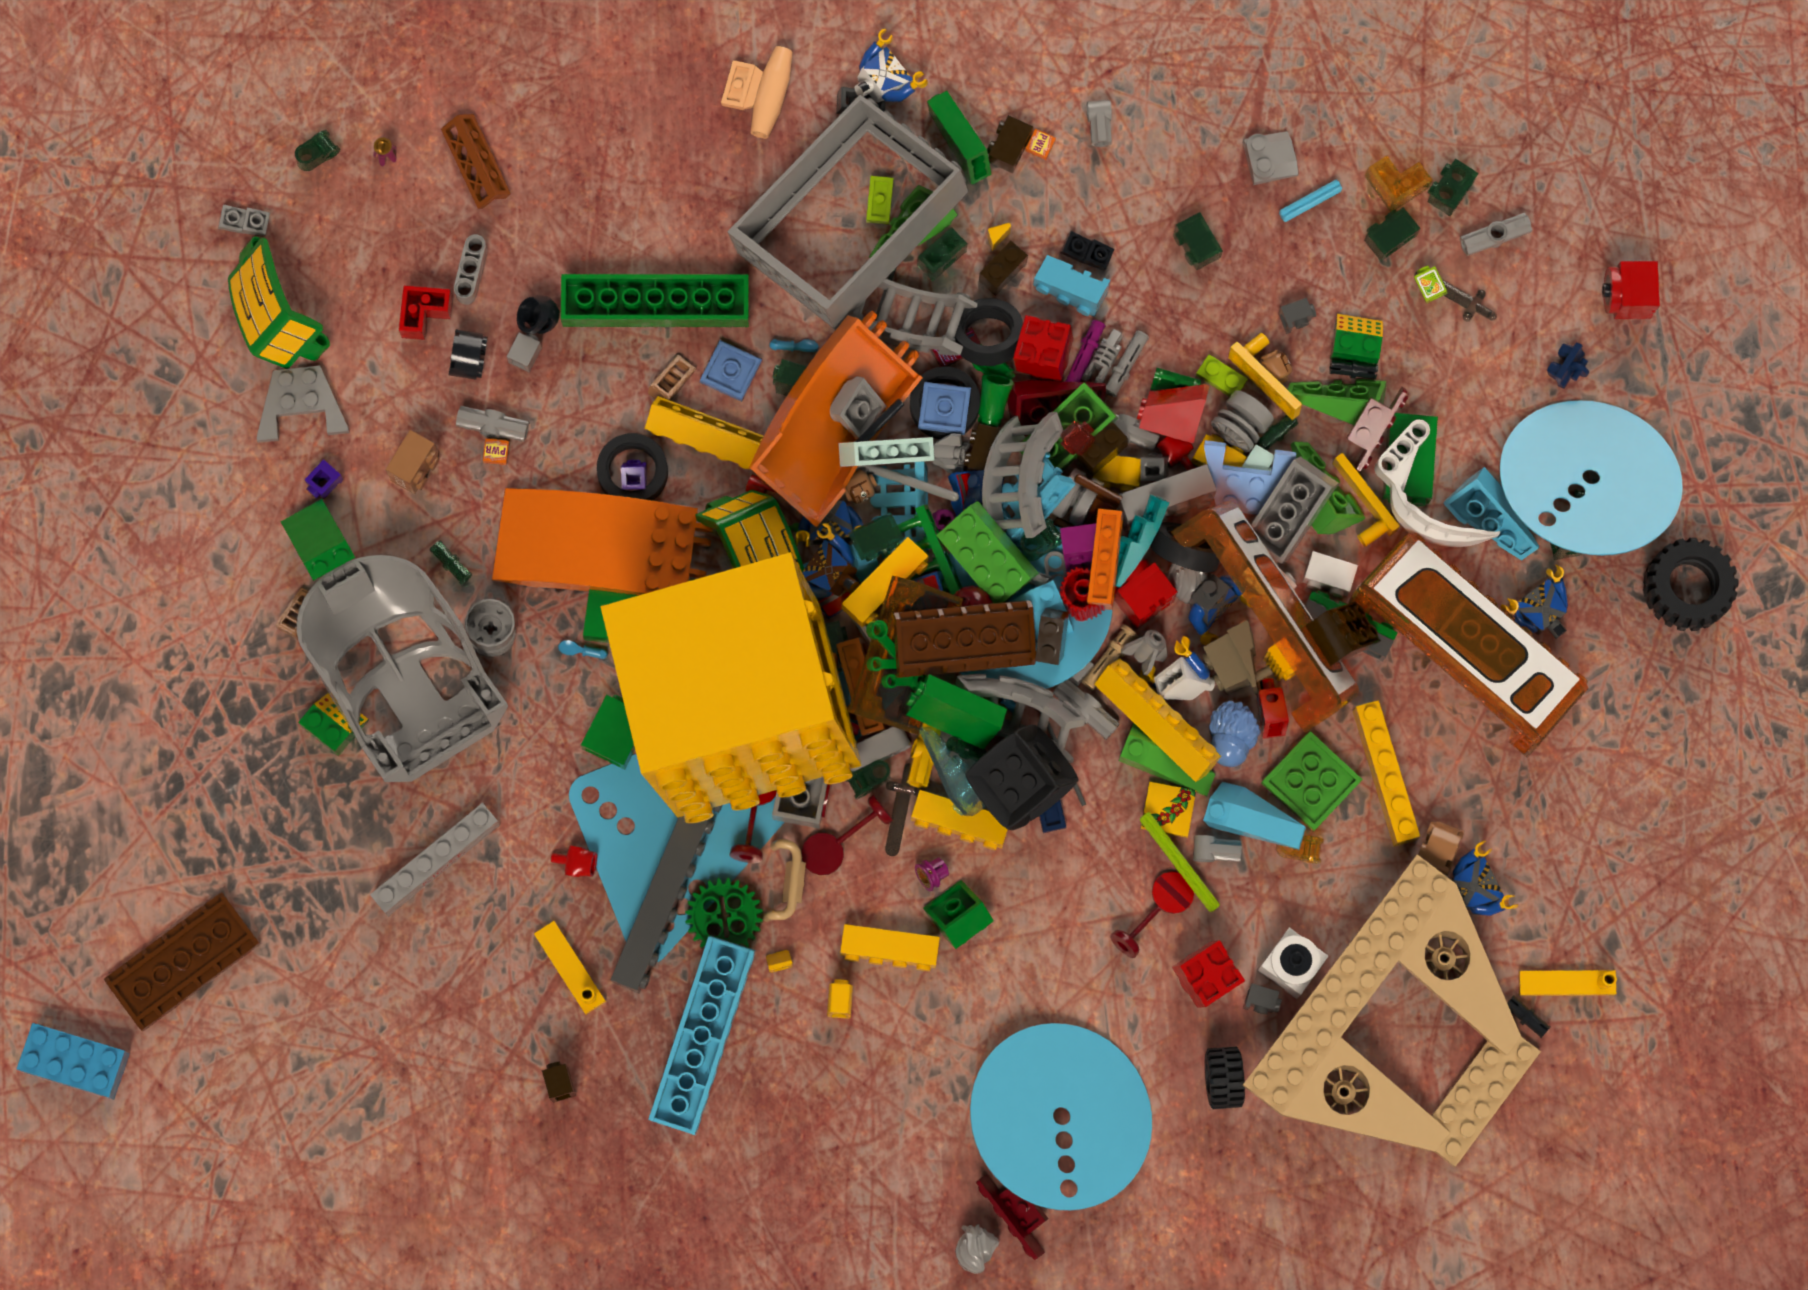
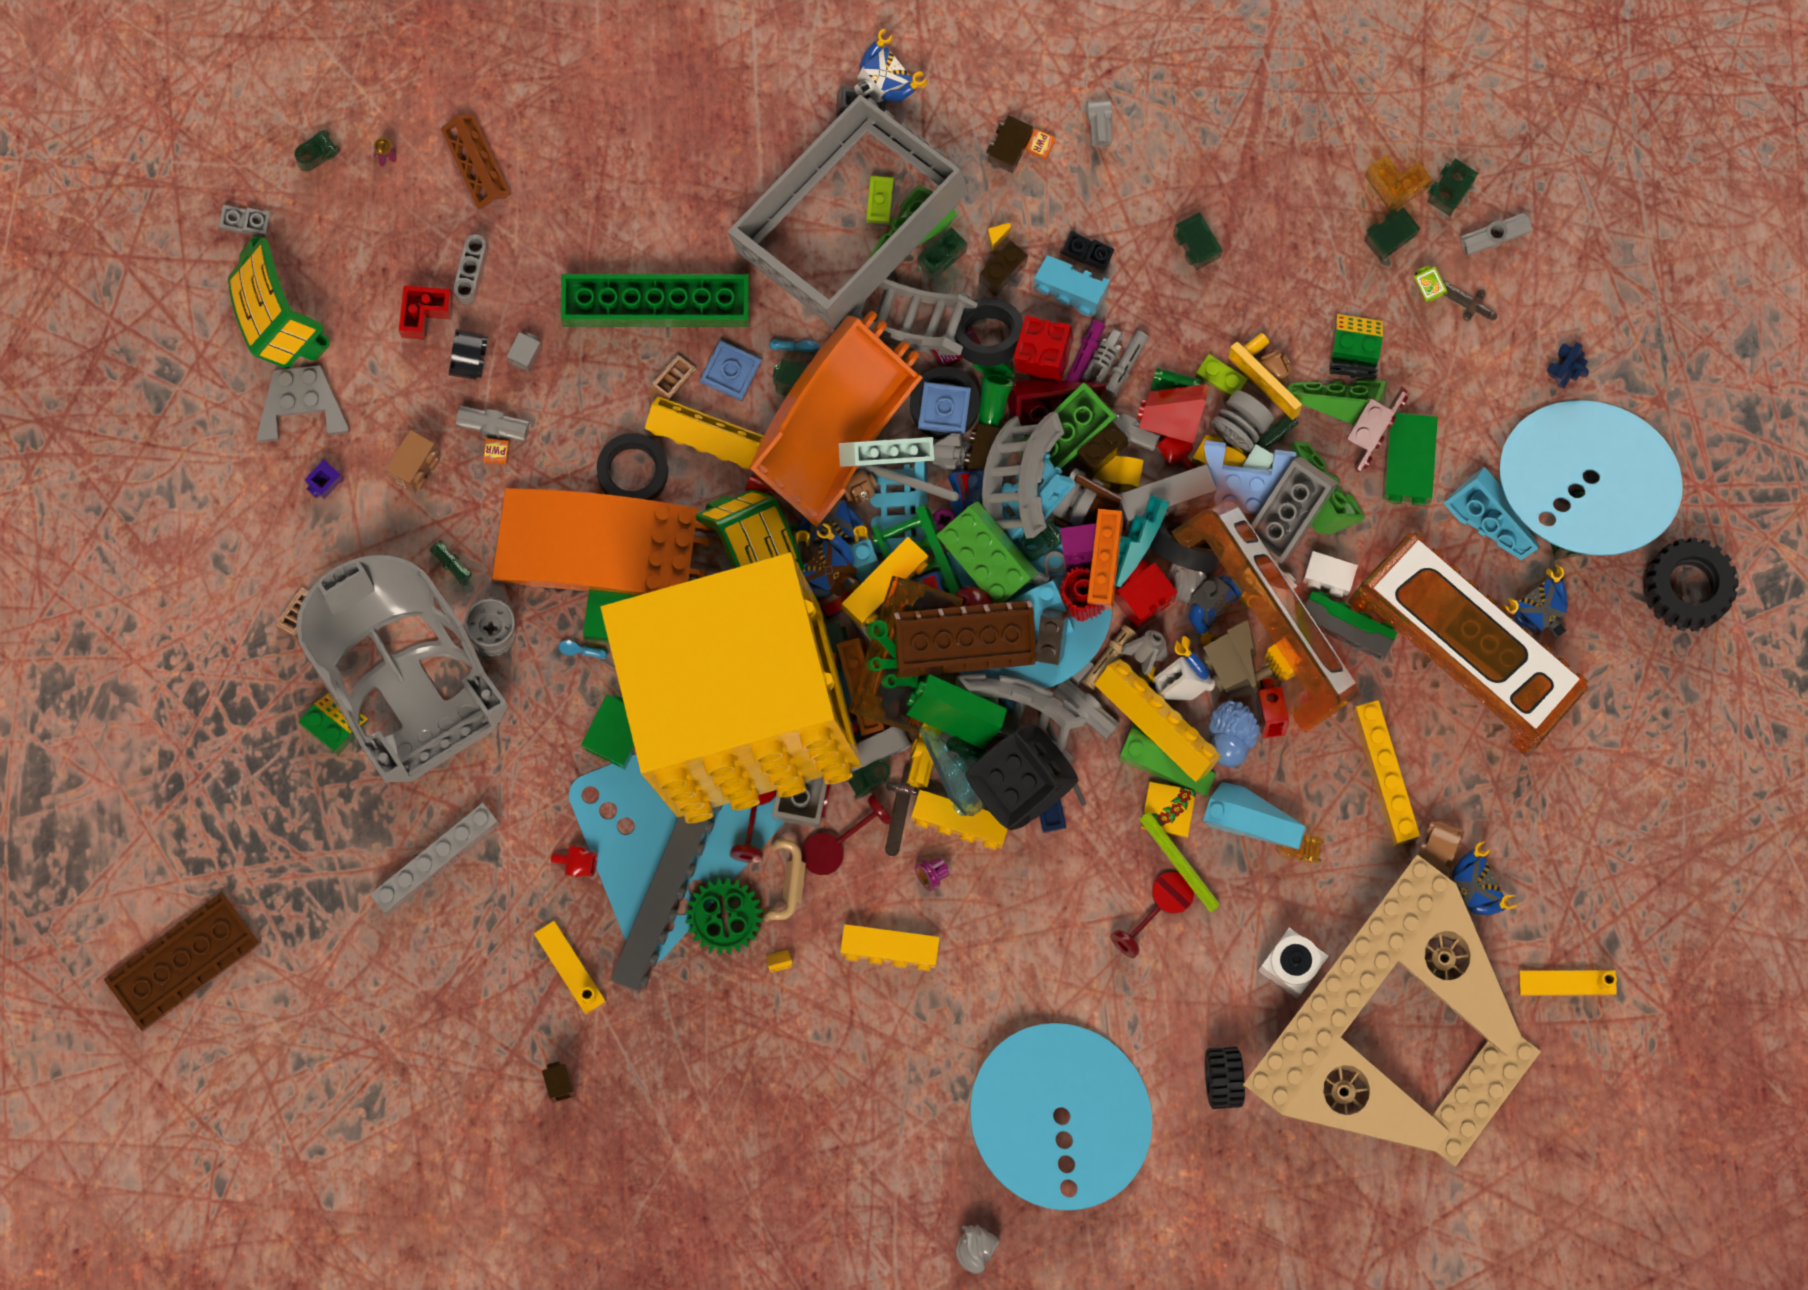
dark azure brick [17,1023,130,1100] -> none
green brick [281,499,355,581] -> none
black helmet [517,295,560,334] -> none
brick [621,459,647,490] -> none
medium azure tile [648,936,756,1135] -> none
light nougat plate [721,46,793,139] -> none
yellow brick [827,979,853,1019] -> none
light grey slope [830,376,887,439] -> none
clear green brick [847,512,904,562] -> none
black bar [855,399,904,442] -> none
green slope [923,880,994,949] -> none
green slope [927,91,992,185] -> none
dark red bracket [976,1174,1048,1260] -> none
clear red head [1060,421,1095,456] -> none
dark grey brick [1141,453,1169,481] -> none
red piece [1172,940,1245,1008] -> none
light grey piece [1193,835,1241,862] -> none
light grey slope [1242,132,1298,185] -> none
dark grey brick [1243,984,1282,1015] -> none
bright green plate [1261,731,1363,832] -> none
dark grey brick [1278,298,1316,334] -> none
medium azure axle [1279,180,1342,222] -> none
dark brown slope [1305,601,1381,666] -> none
yellow piece [1332,453,1400,547] -> none
white piece [1374,420,1500,547] -> none
black pin [1507,995,1551,1038] -> none
red piece [1602,261,1660,319] -> none

